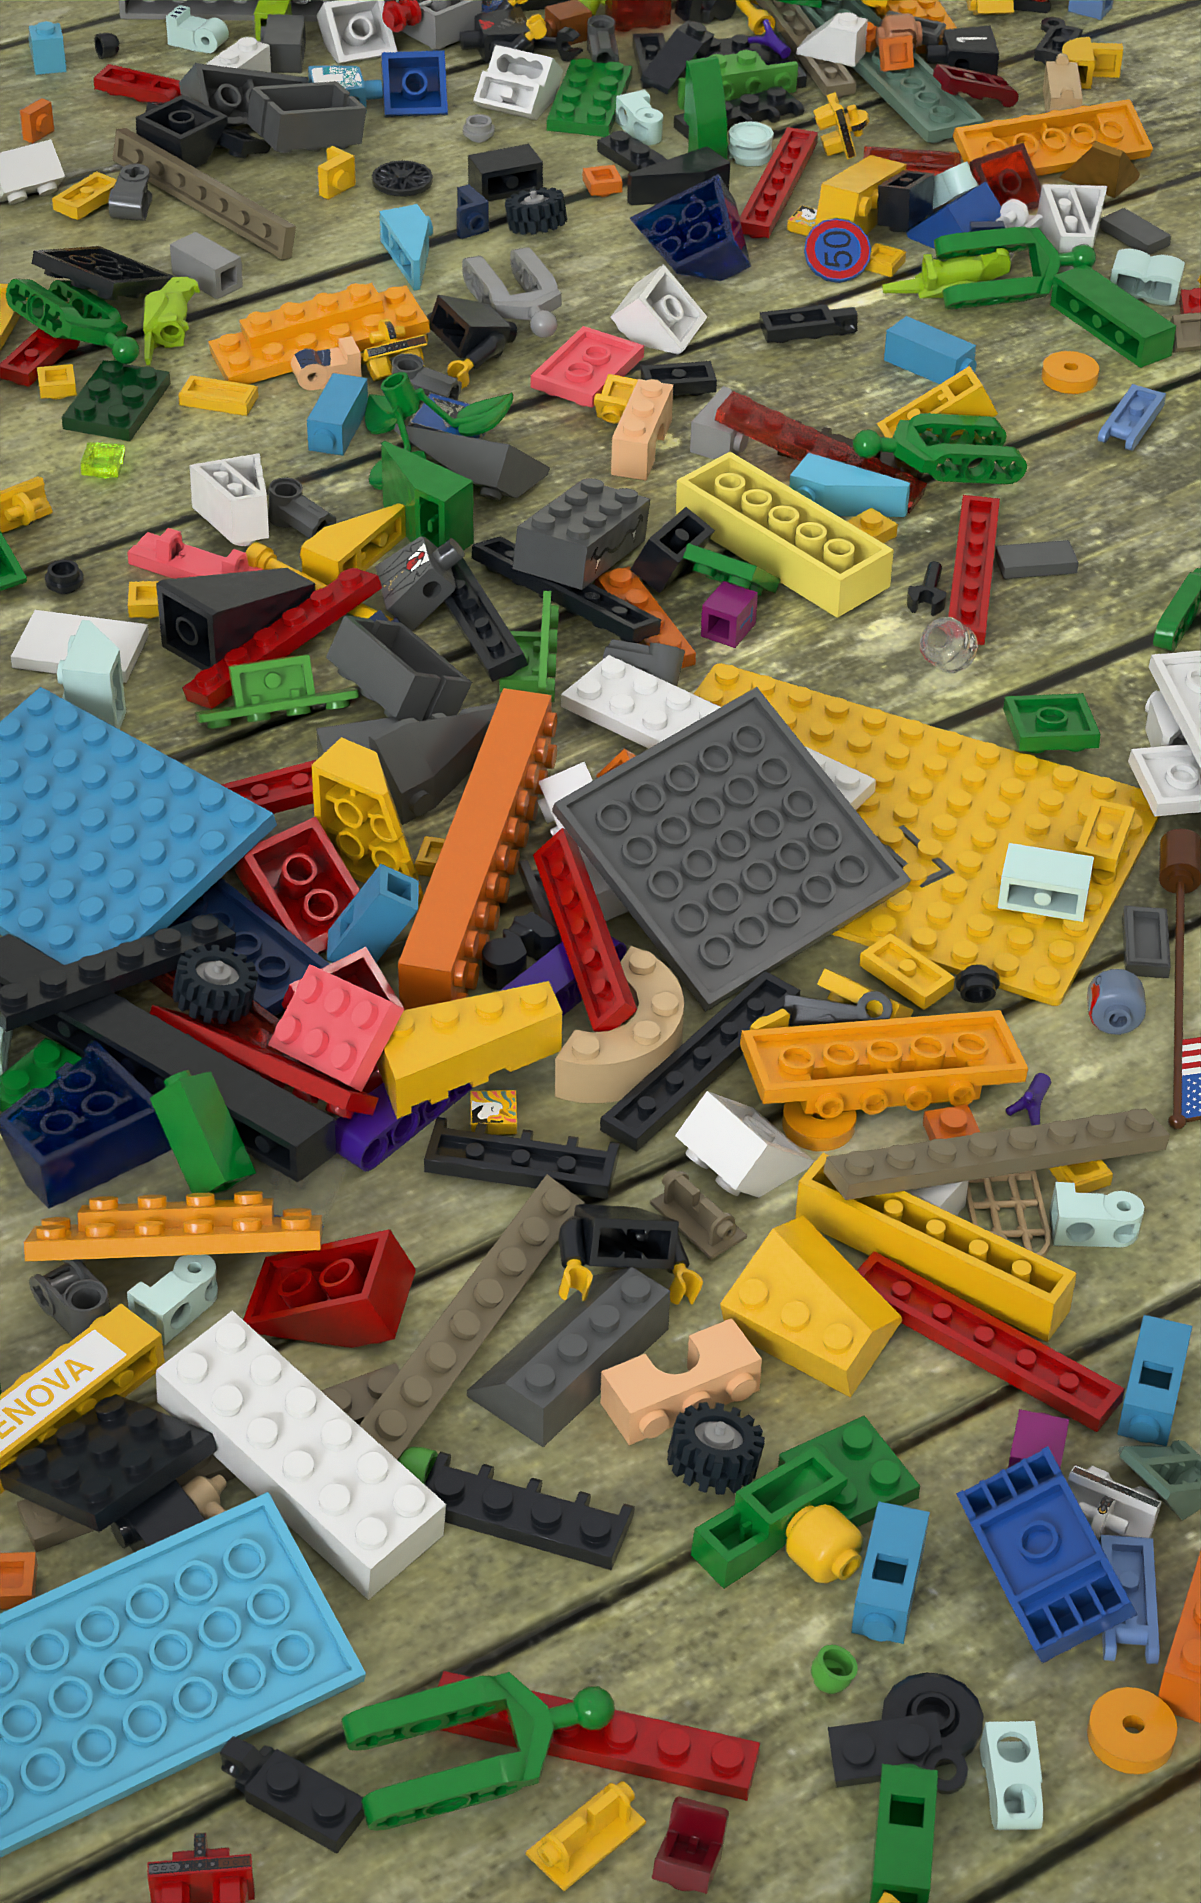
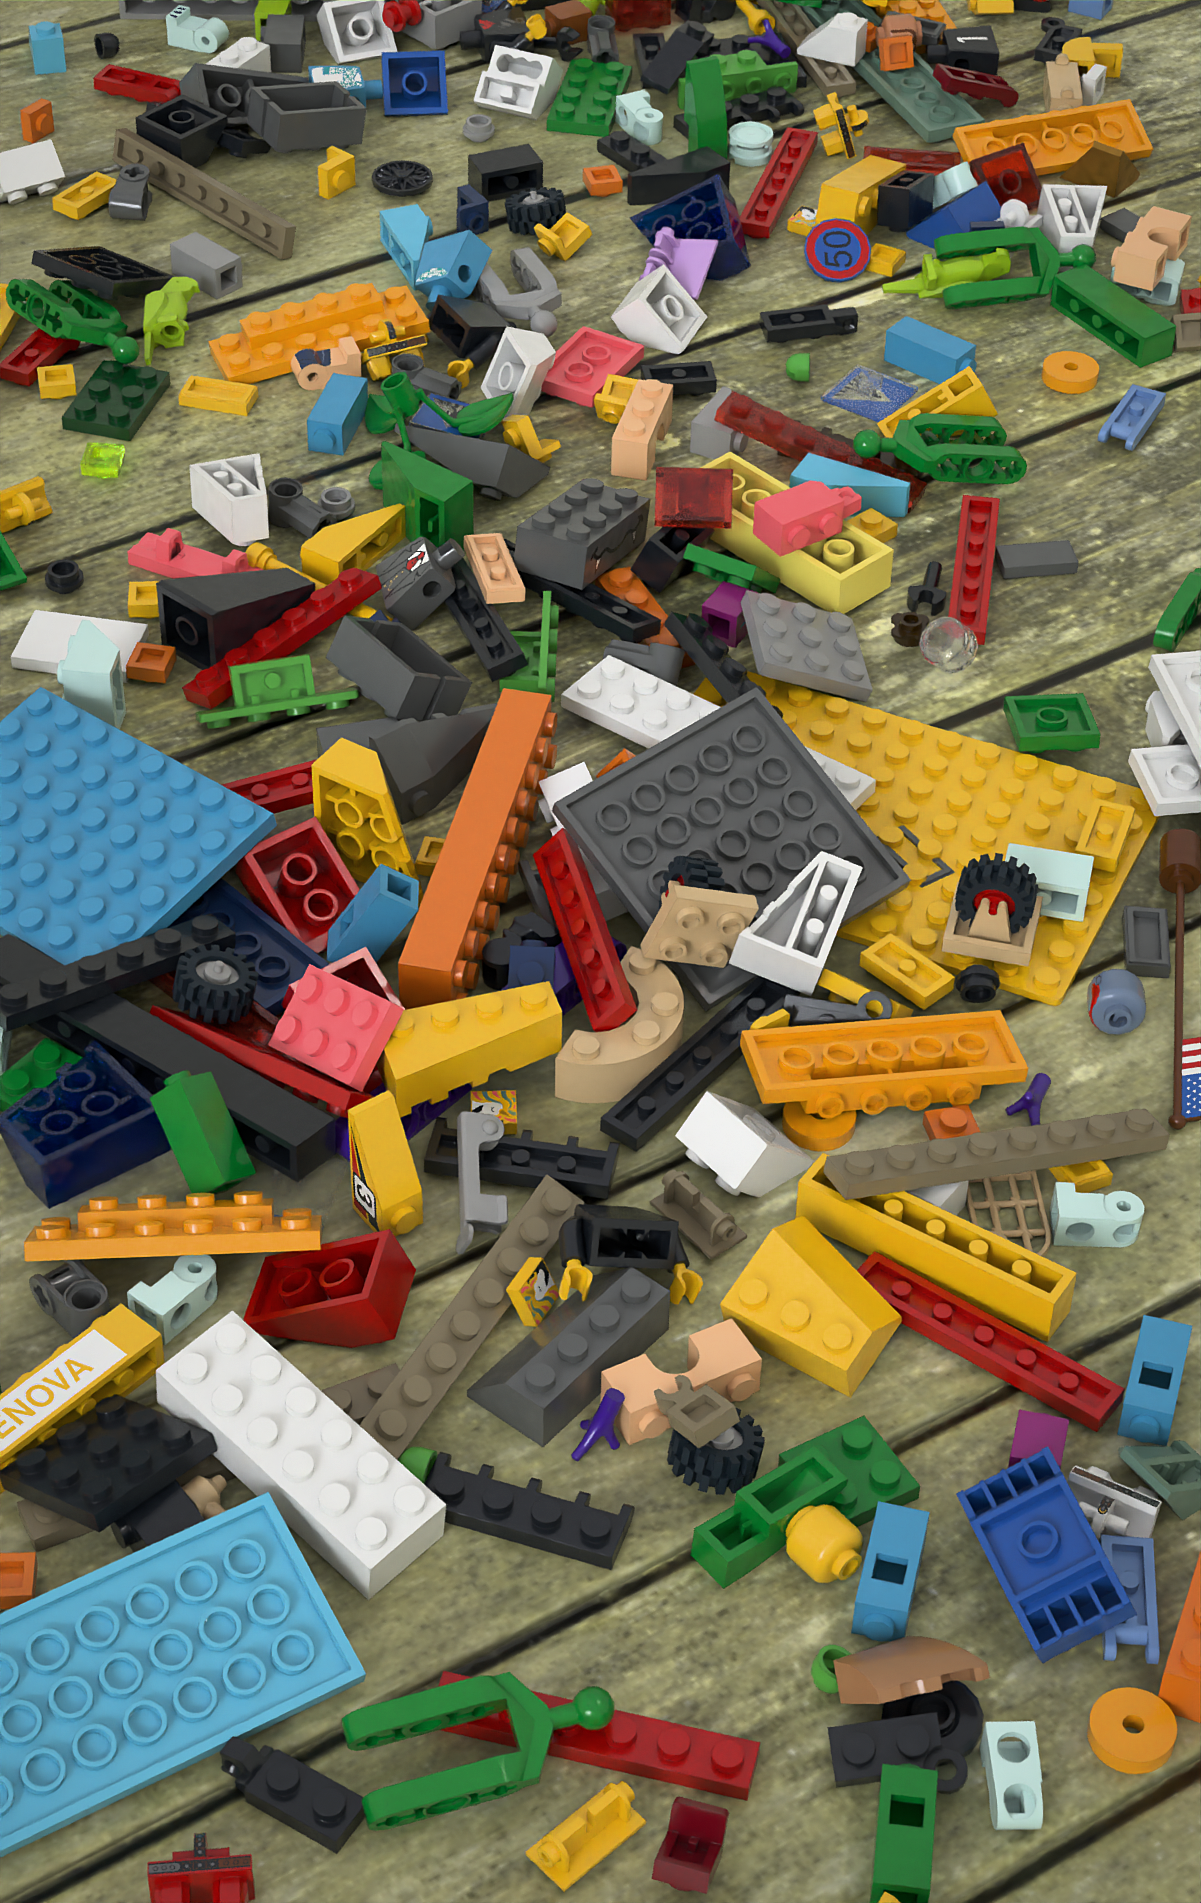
none -> orange plate [126,642,177,683]
none -> light grey plate [318,487,355,521]
none -> yellow slope [348,1090,423,1237]
none -> dark azure torso [415,230,492,312]
none -> light grey piece [456,1111,508,1254]
none -> light nougat tile [464,533,526,604]
none -> white slope [481,326,556,419]
none -> yellow bracket [501,414,561,463]
none -> yellow tile [506,1257,559,1327]
none -> dark blue bracket [508,940,556,990]
none -> yellow bracket [533,212,593,262]
none -> dark purple bar [571,1388,625,1461]
none -> lavender hinge [639,227,719,300]
none -> tan plate [640,855,759,968]
none -> clear red slope [654,467,733,529]
none -> dark tan plate [654,1375,740,1448]
none -> black hinge [664,611,783,718]
none -> white wedge [729,851,863,996]
none -> light grey plate [740,590,872,702]
none -> coral hinge [753,480,862,557]
none -> bright green hinge [785,353,810,382]
none -> clear piece [821,364,918,422]
none -> medium nougat slope [833,1636,990,1704]
none -> dark brown plate [891,612,930,647]
none -> plate [942,853,1043,967]
none -> white plate [1080,64,1107,106]
none -> light nougat arch [1111,206,1192,291]

